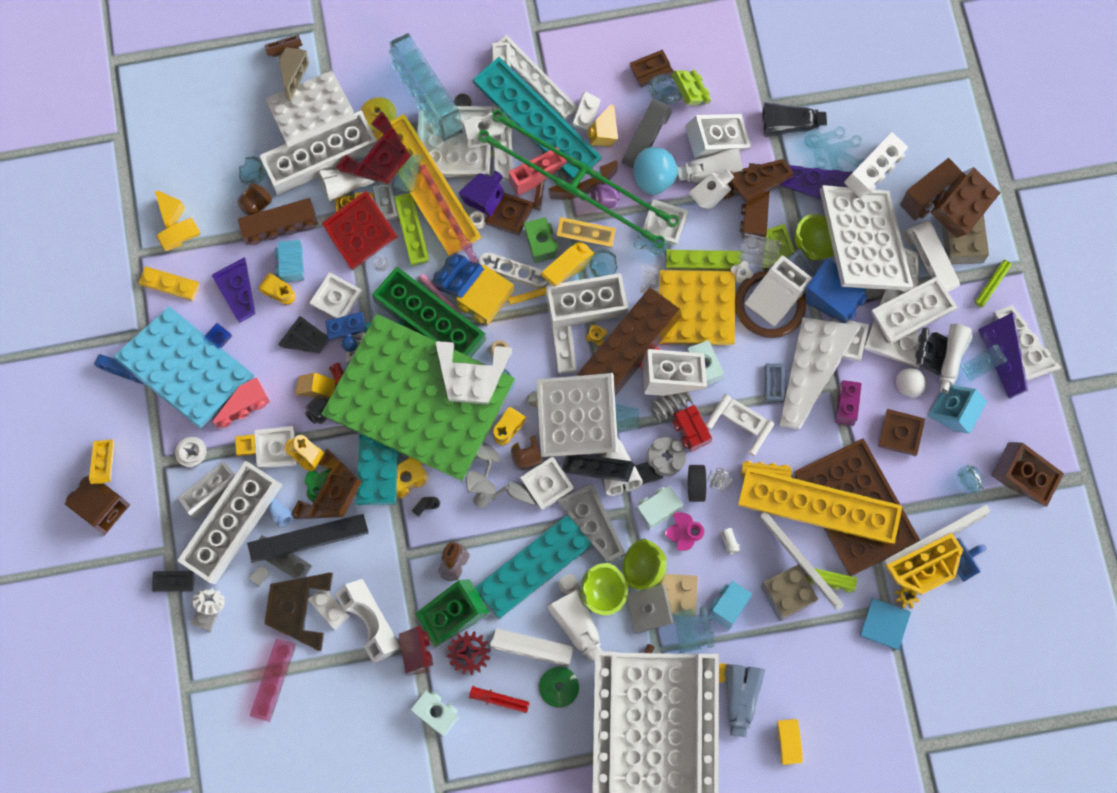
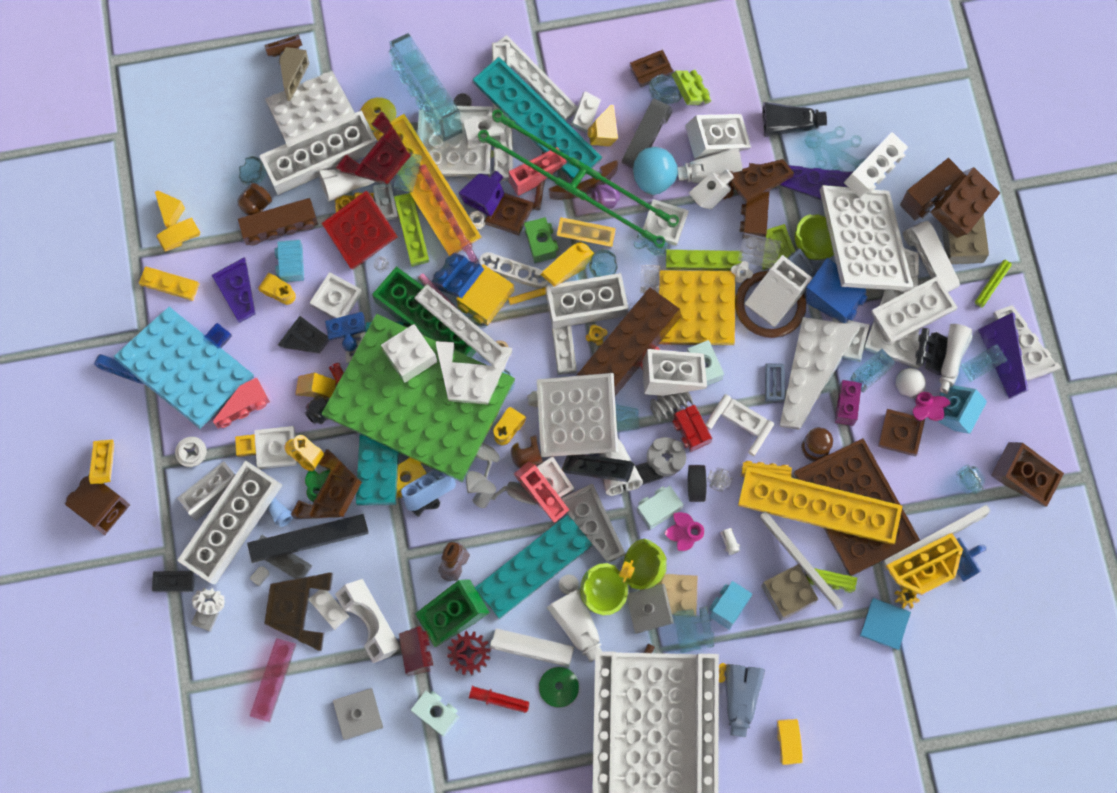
none -> light grey plate [333,688,383,740]
none -> white brick [381,324,437,383]
none -> light blue beam [401,469,456,511]
none -> white tile [415,284,509,369]
none -> coral slope [513,462,569,523]
none -> yellow plate [619,560,635,583]
none -> reddish brown helmet [801,427,833,461]
none -> clear light blue brick [850,348,895,393]
none -> dark pink plate [913,392,950,421]

